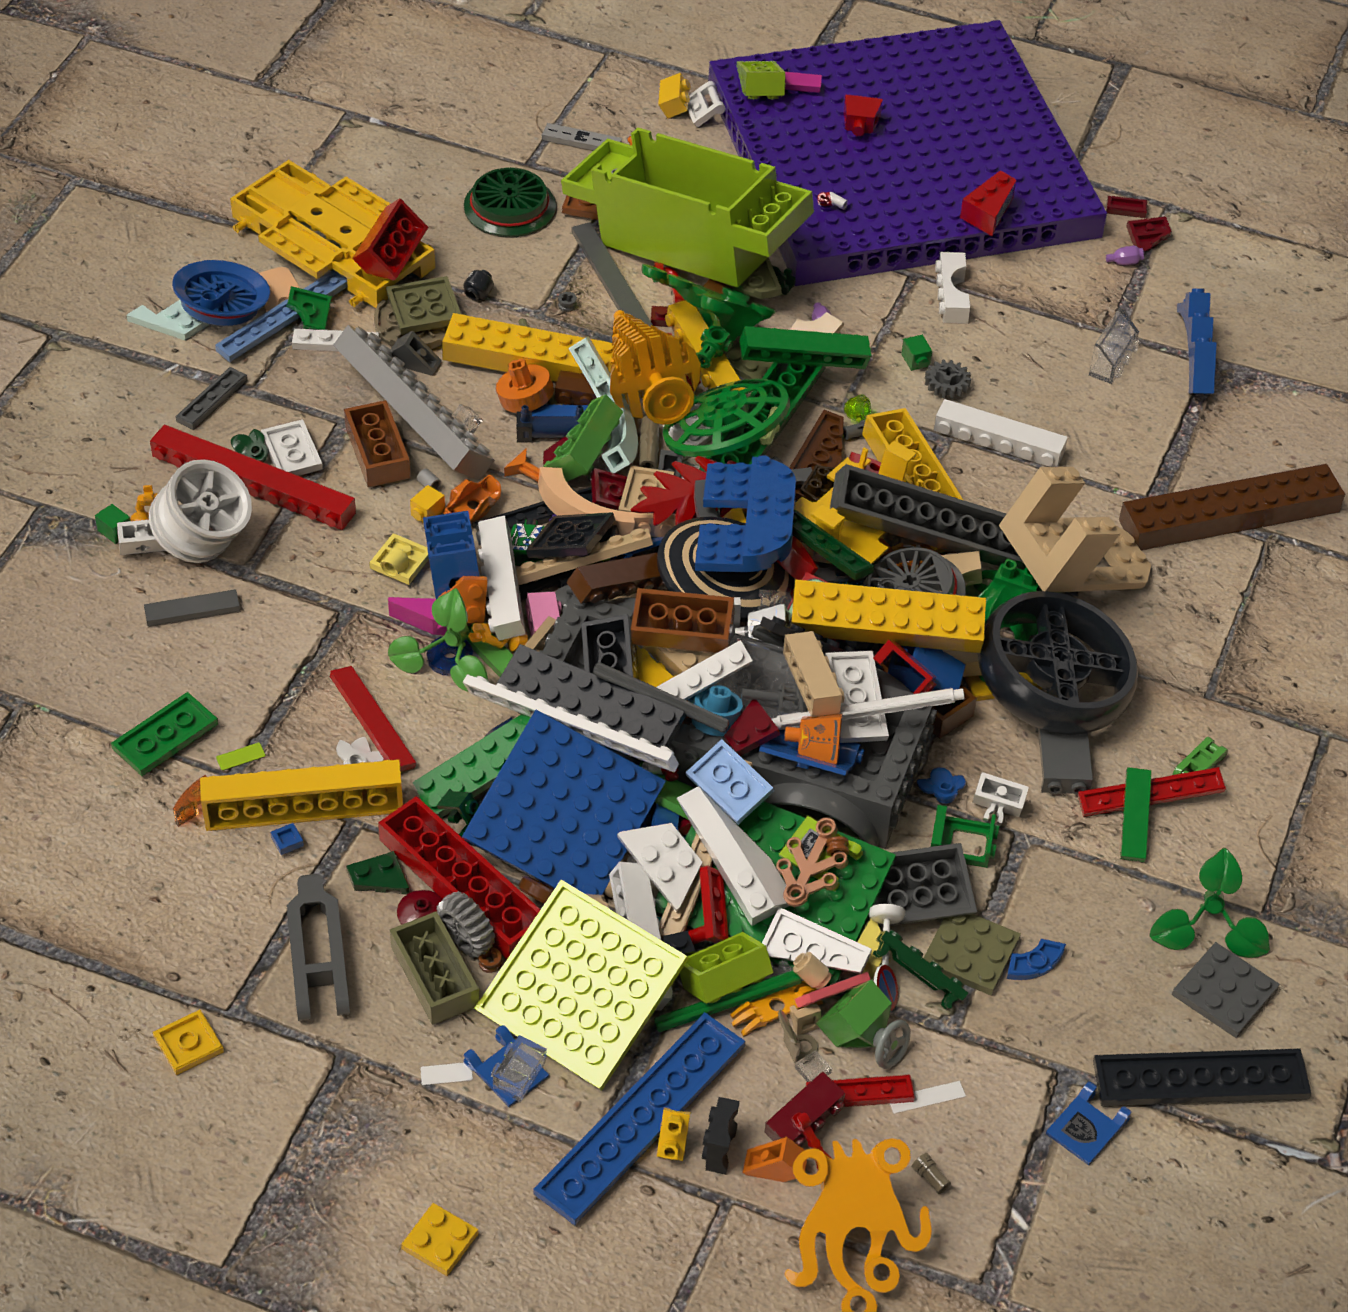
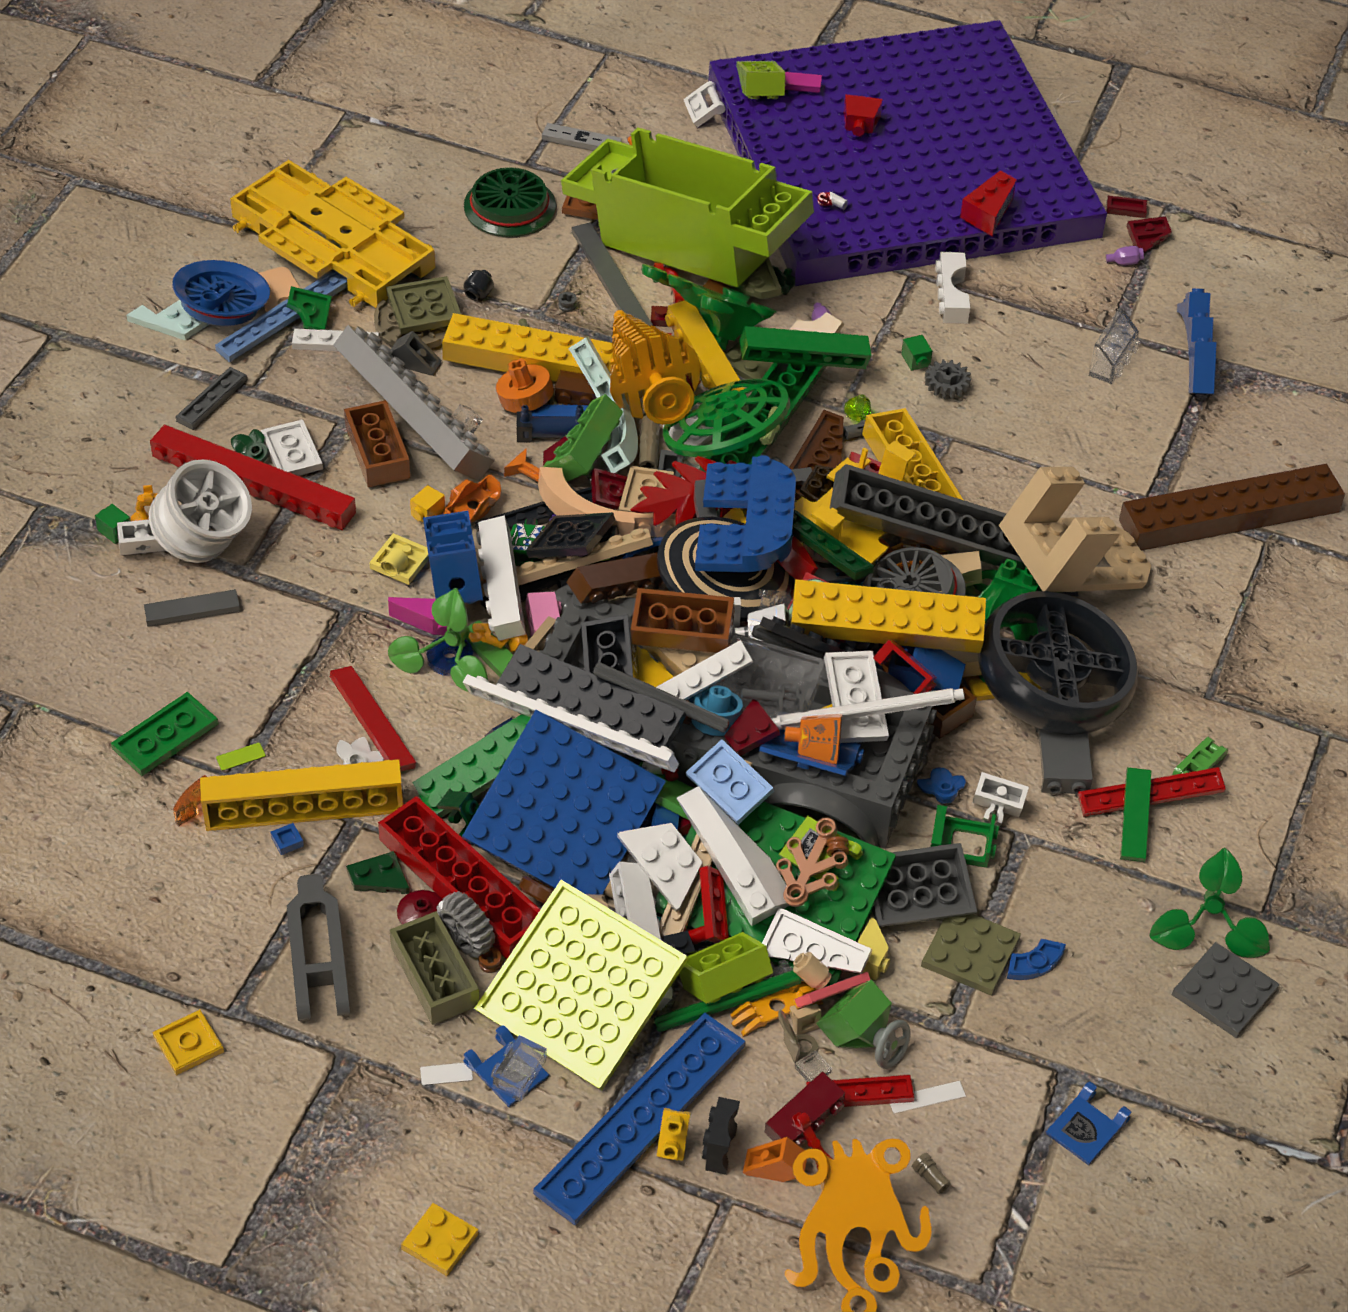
red slope [352,198,429,280] -> none
light grey hinge [417,469,442,490] -> none
orange plate [438,576,488,623] -> none
yellow brick [658,72,691,119] -> none
green connector [696,325,733,369] -> none
tan brick [783,631,844,717] -> none
piece [869,904,905,1011] -> none
dark green piece [873,930,969,1009] -> none
white brick [934,399,1068,467] -> none
black plate [1093,1048,1311,1106] -> none

